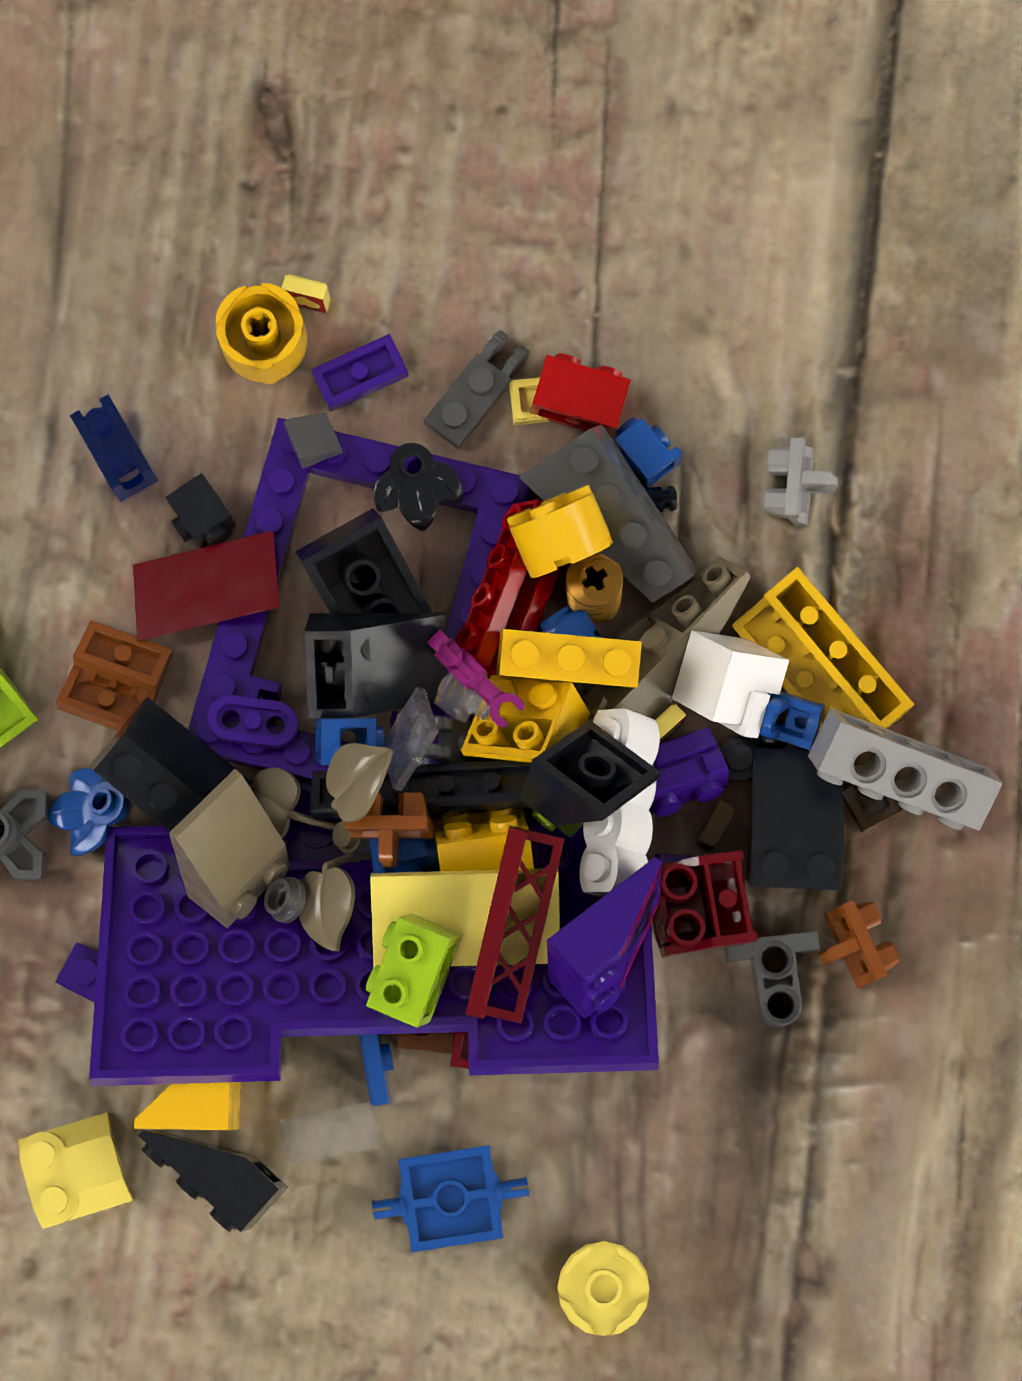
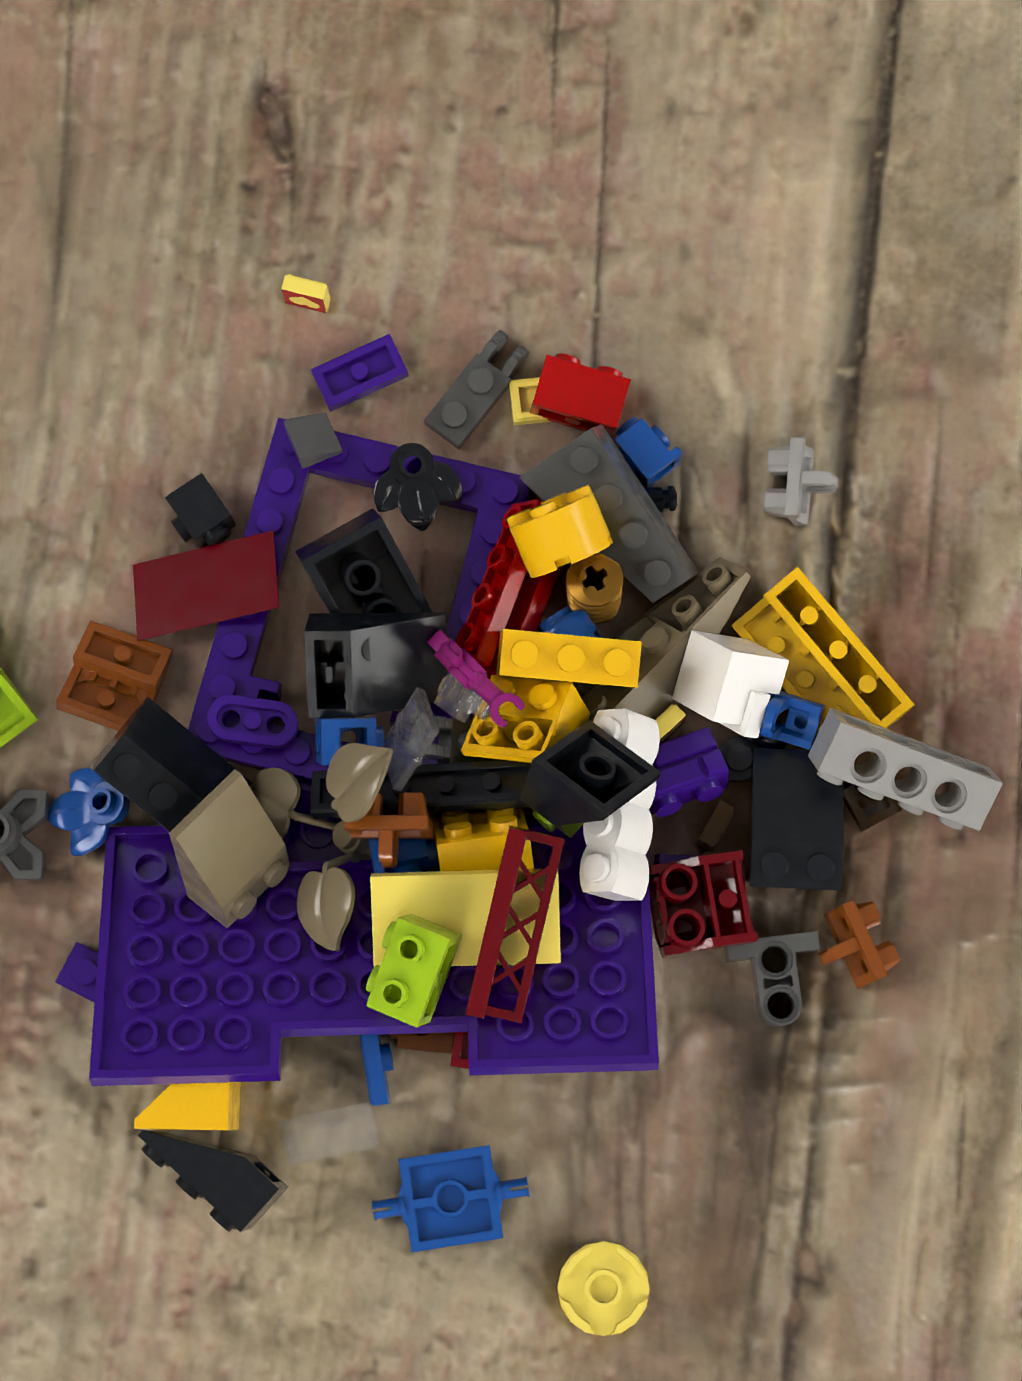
light yellow slope [18,1112,134,1229] -> none
clear blue brick [70,394,158,502] -> none
yellow brick [216,283,308,384] -> none
flat silver plate [264,877,307,923] -> none
dark purple slope [547,857,662,1020] -> none

